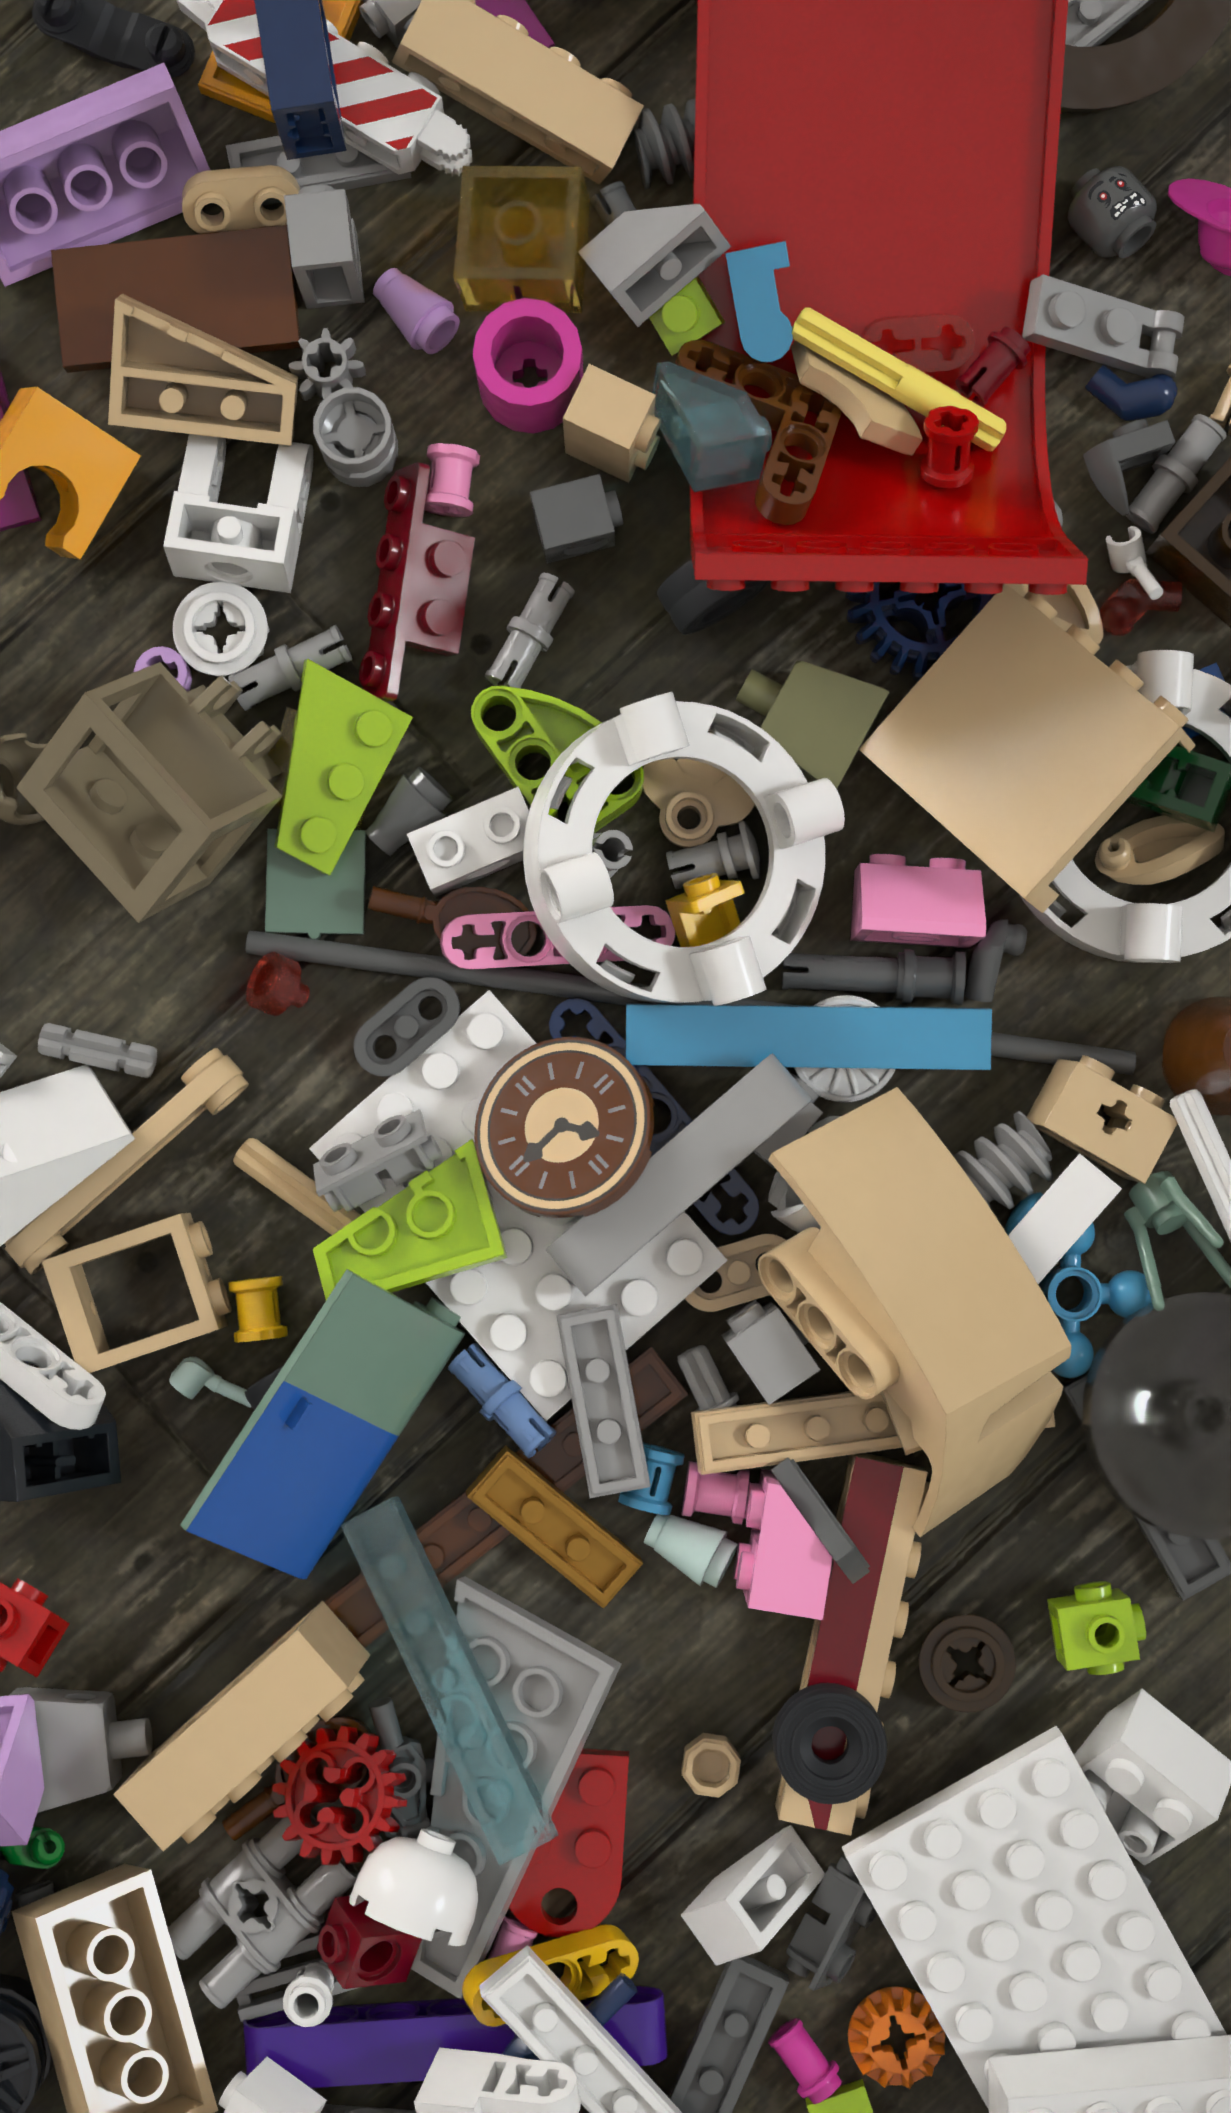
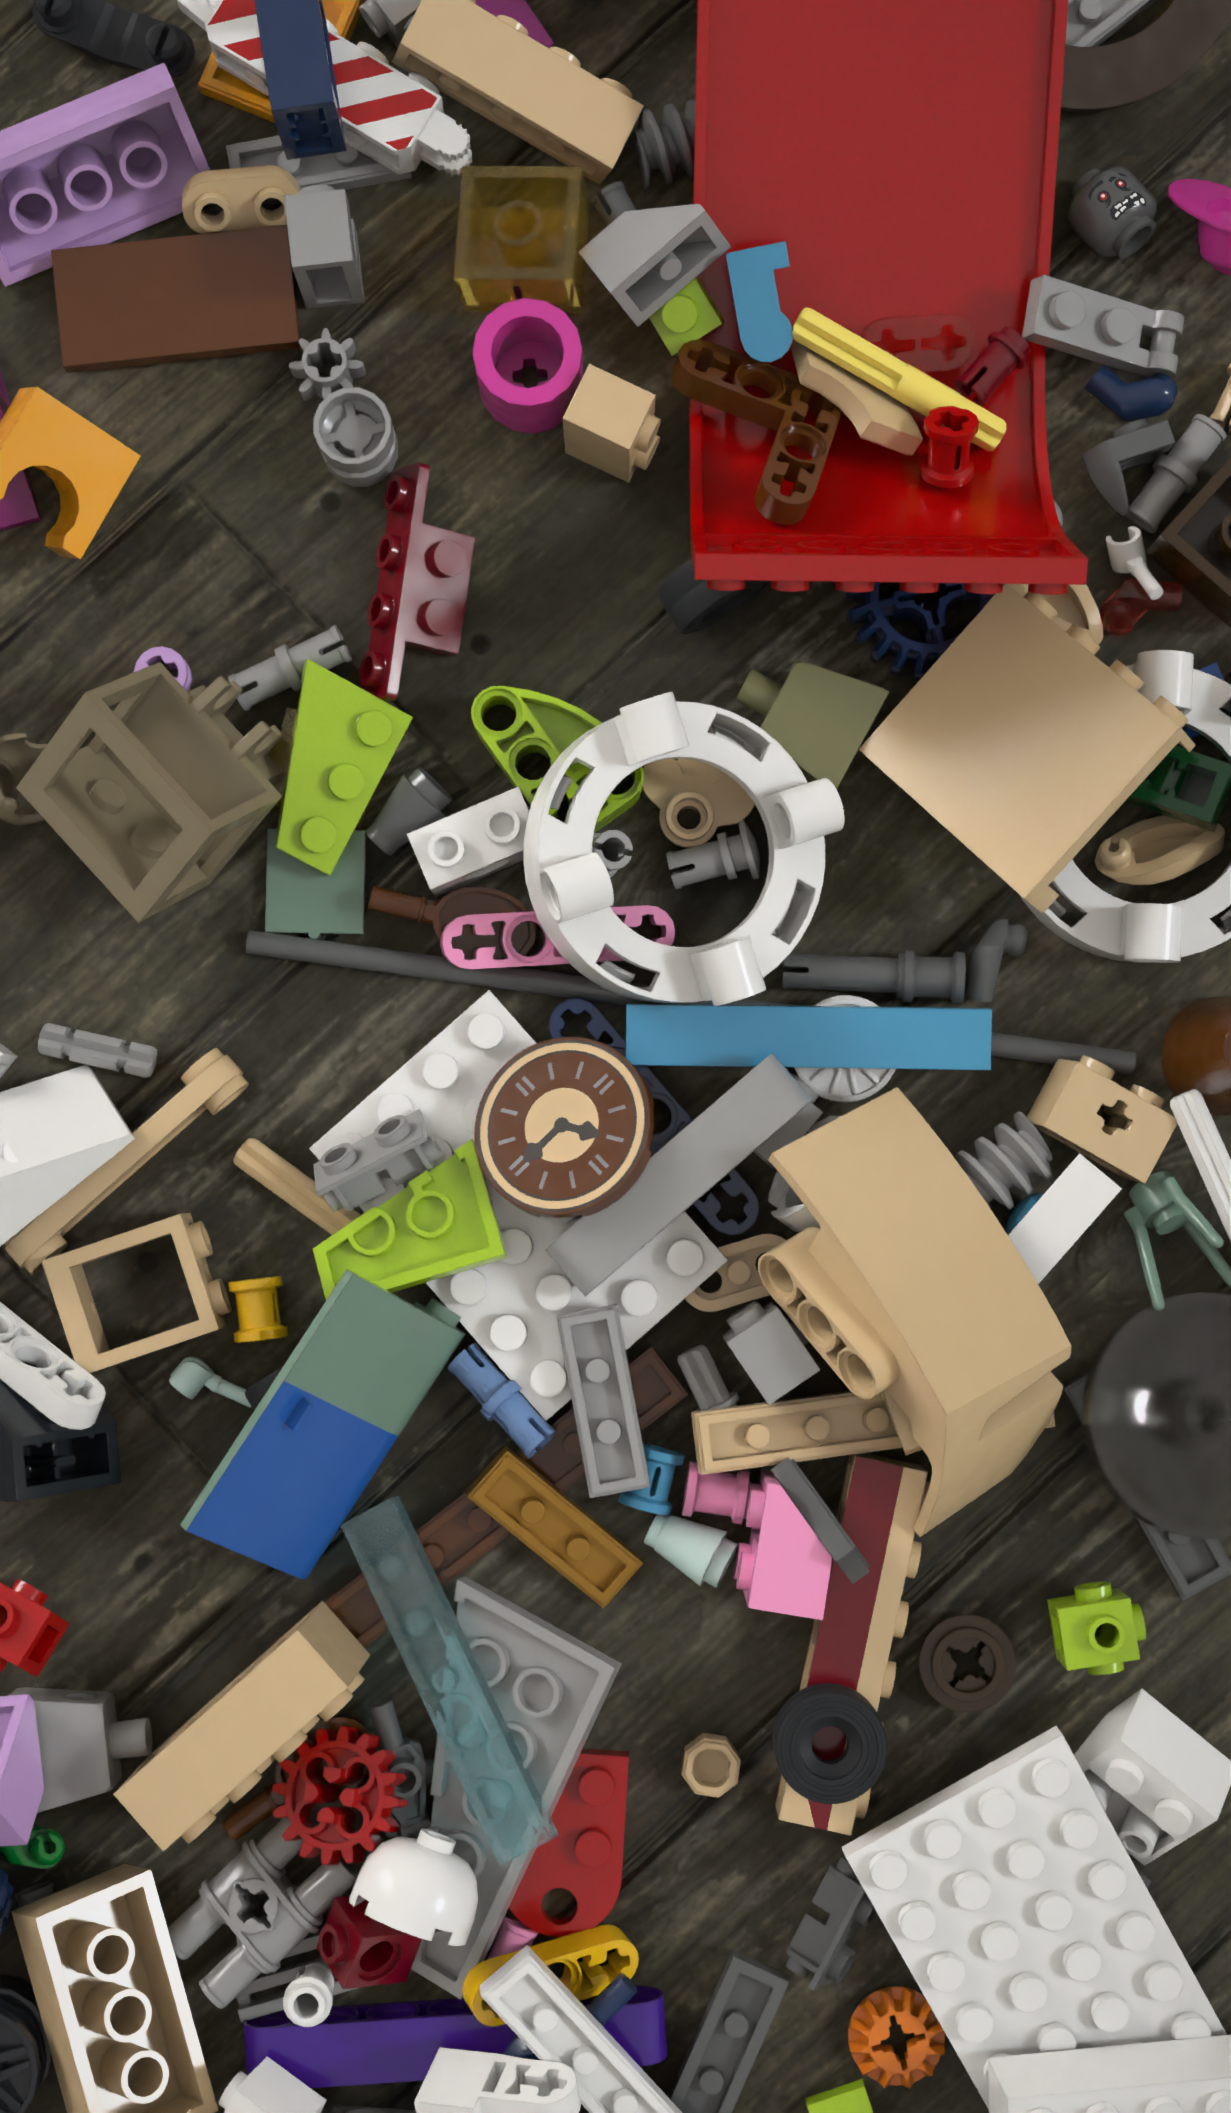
tan wedge [108,294,299,446] -> none
white brick [163,434,313,593] -> none
white gear [173,582,269,677] -> none
clear red tile [246,952,310,1016] -> none
dark grey plate [353,977,461,1077] -> none
lavender cone [373,268,460,354] -> none
bright pink bush [424,443,480,517] -> none
light grey pin [485,573,575,689] -> none
dark grey brick [530,474,623,564] -> none
clear light blue slope [652,361,772,492] -> none
yellow bracket [665,873,745,947] -> none
white slope [681,1825,825,1966] -> none
dark pink pin [768,2018,842,2104] -> none
bright pink slope [850,854,986,948] -> none
dark azure piece [1039,1222,1152,1378] -> none

